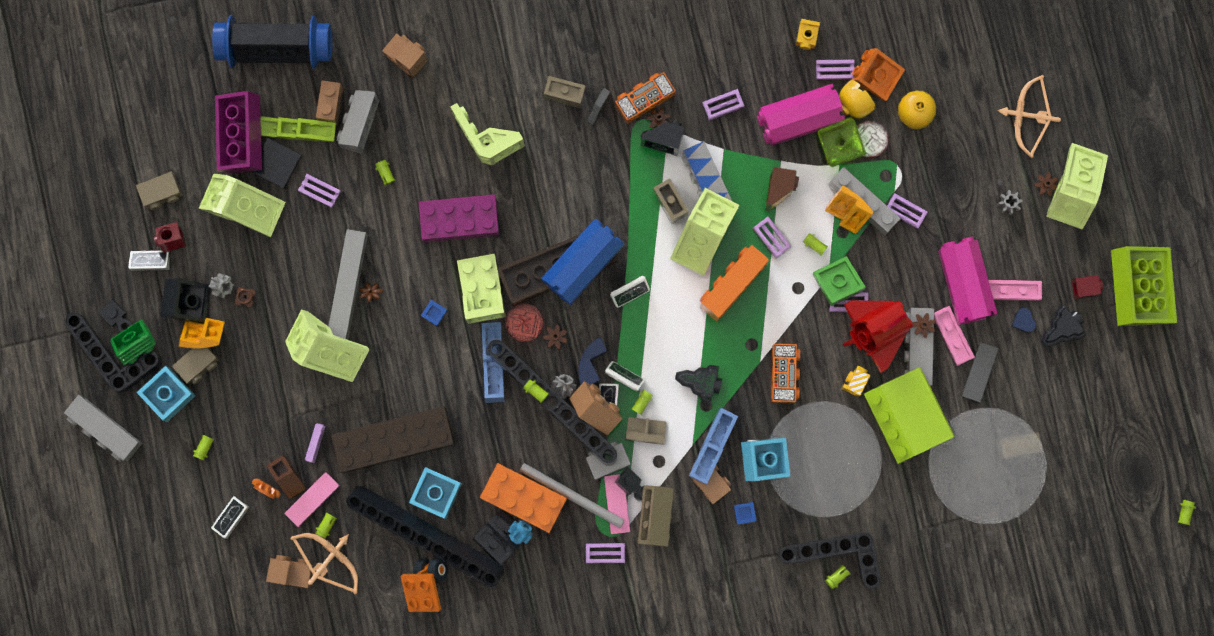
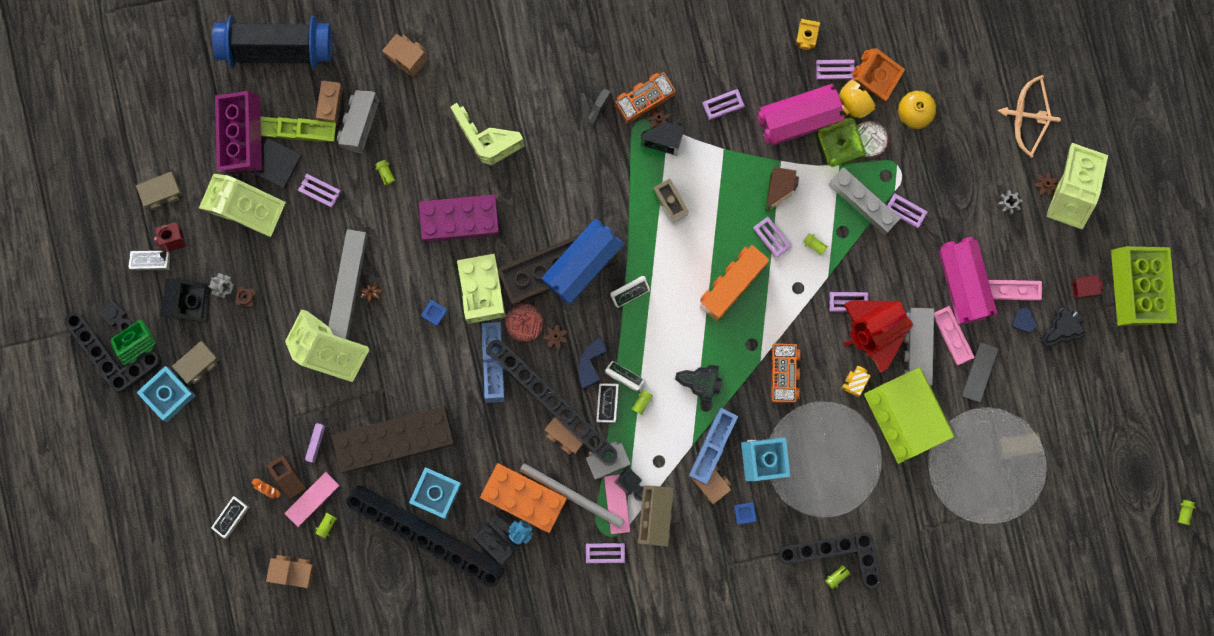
light grey brick [64,395,142,461] -> none
light orange slope [179,318,225,348] -> none
lime pin [193,435,214,461] -> none
light nougat piece [290,533,358,594] -> none
orange plate [401,558,448,612] -> none
lime pin [523,379,549,403] -> none
dark tan panel [544,76,585,108] -> none
light grey gear [551,374,576,398] -> none
medium nougat brick [570,381,622,436] -> none
dark tan panel [626,417,666,445] -> none
yellowish green bracket [670,188,739,276] -> none
light grey brick [681,141,732,201] -> none
bright green plate [813,256,866,306] -> none
light orange slope [825,186,873,234] -> none
reddish brown plant [912,313,936,338] -> none
none -> medium nougat brick [545,415,584,455]

